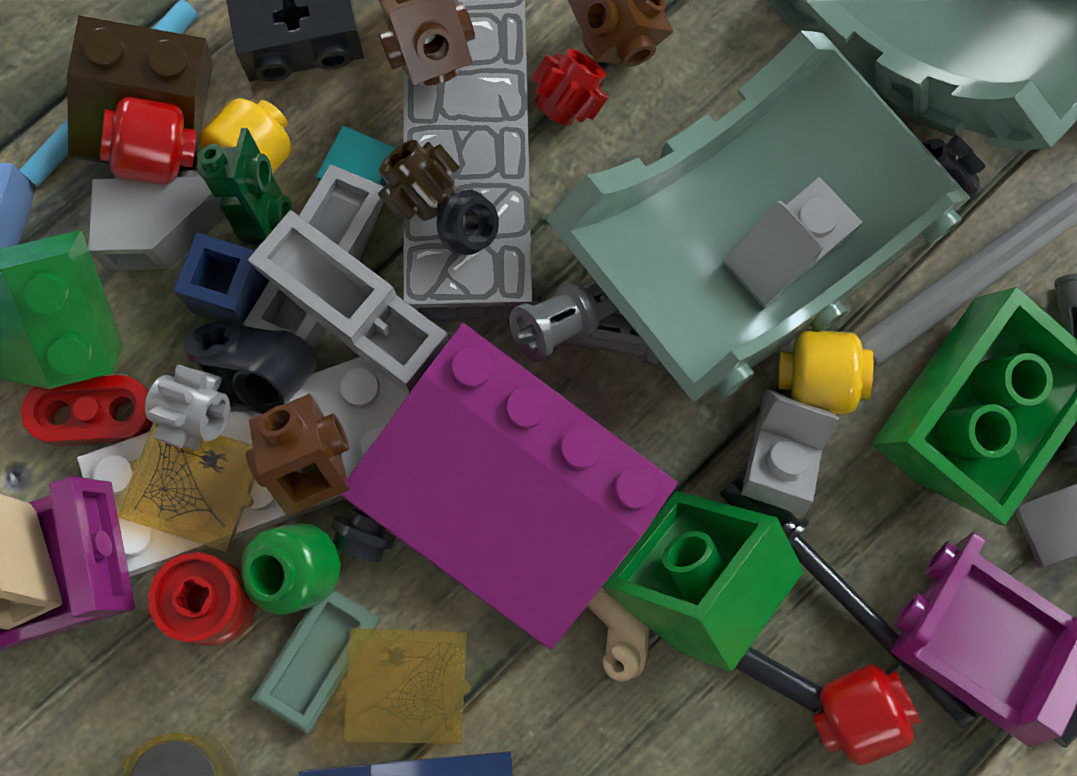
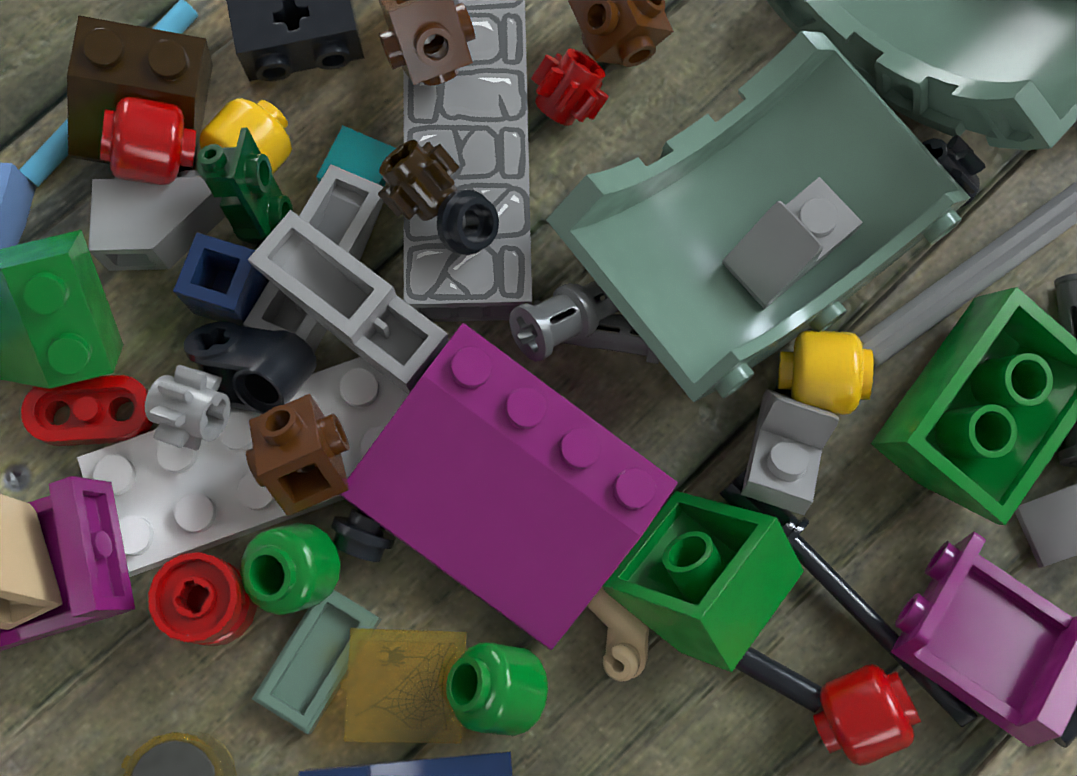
clear yellow piece [117,423,255,553] -> none
none -> green head [446,642,548,736]

